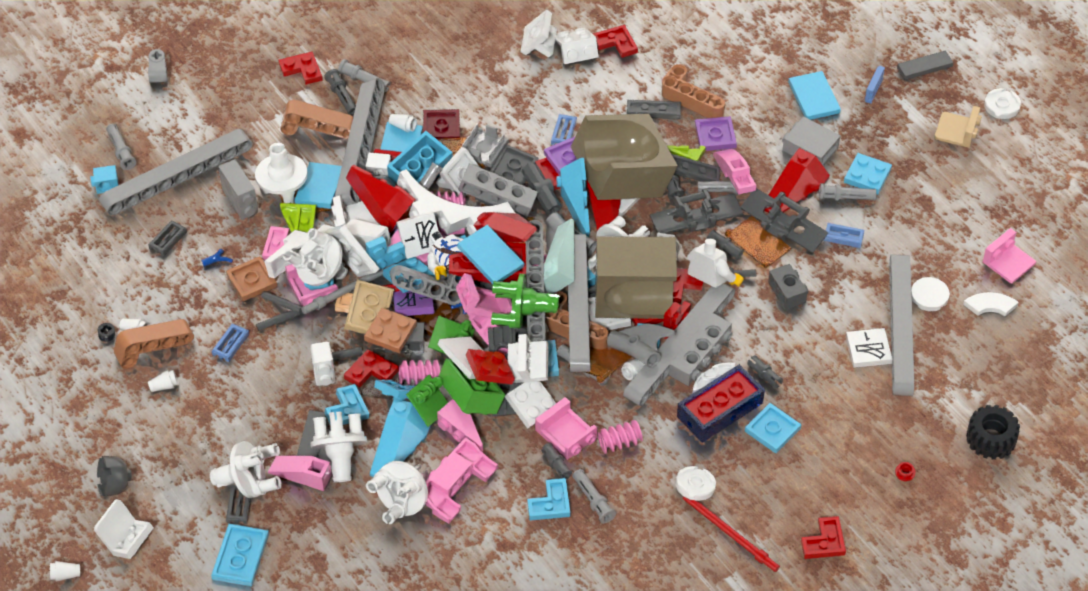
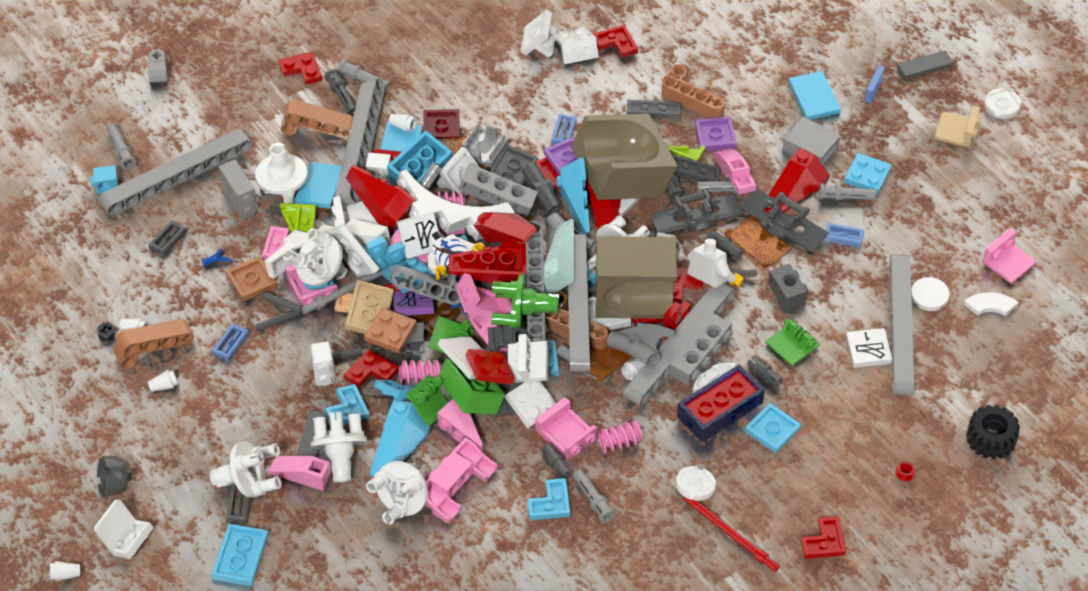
medium azure tile [457,225,524,284] -> none
none -> bright green hinge [765,318,820,366]

